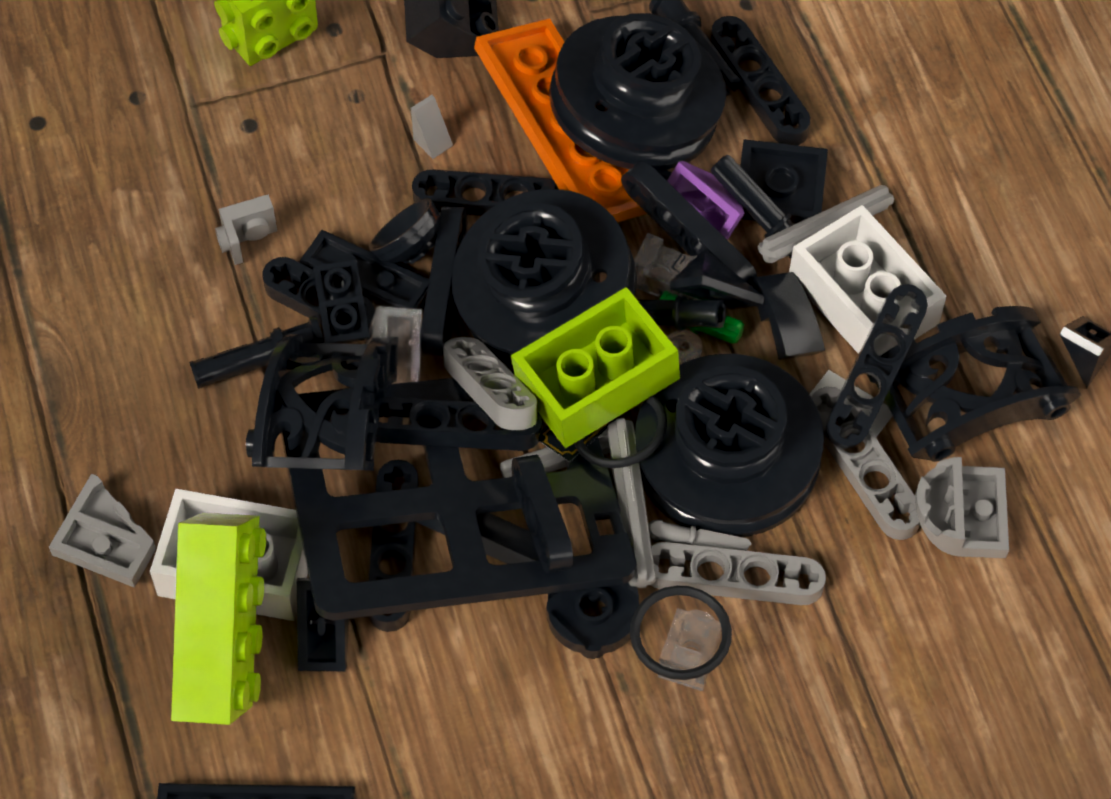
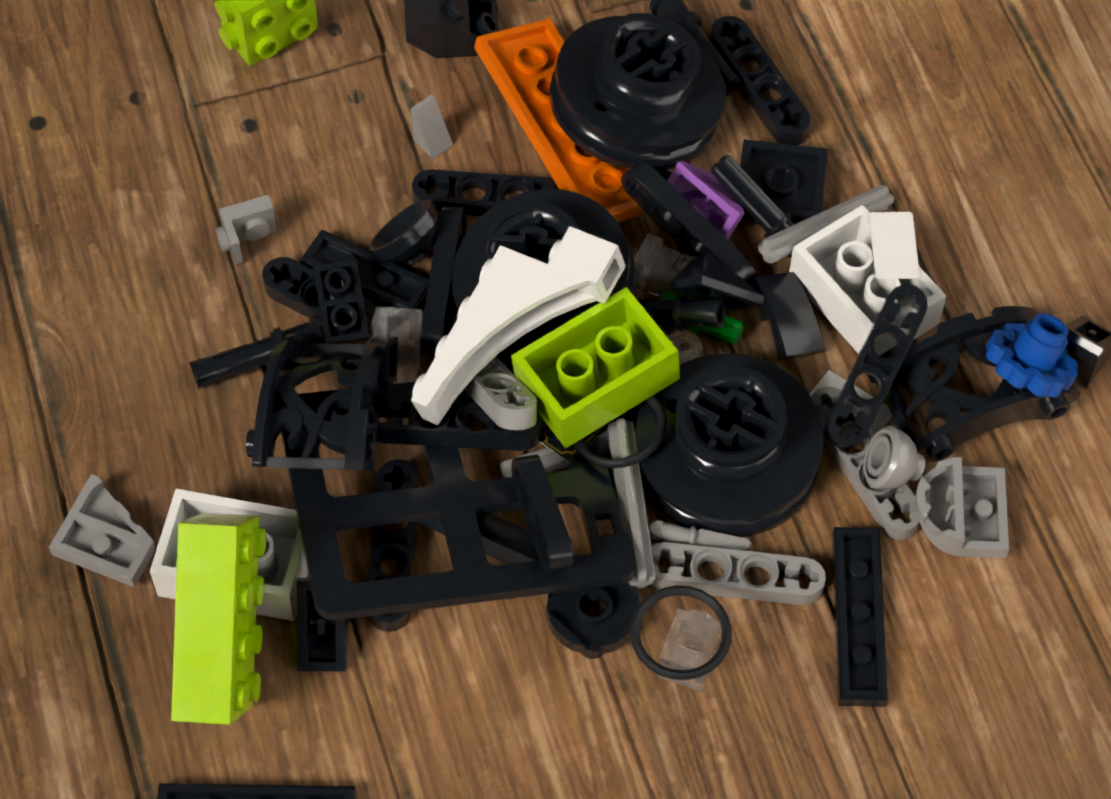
none -> white arch [411,226,626,425]
none -> black tile [832,527,888,707]
none -> light grey brick [863,426,925,490]
none -> white sticker [869,212,920,279]
none -> blue plant [986,313,1078,397]

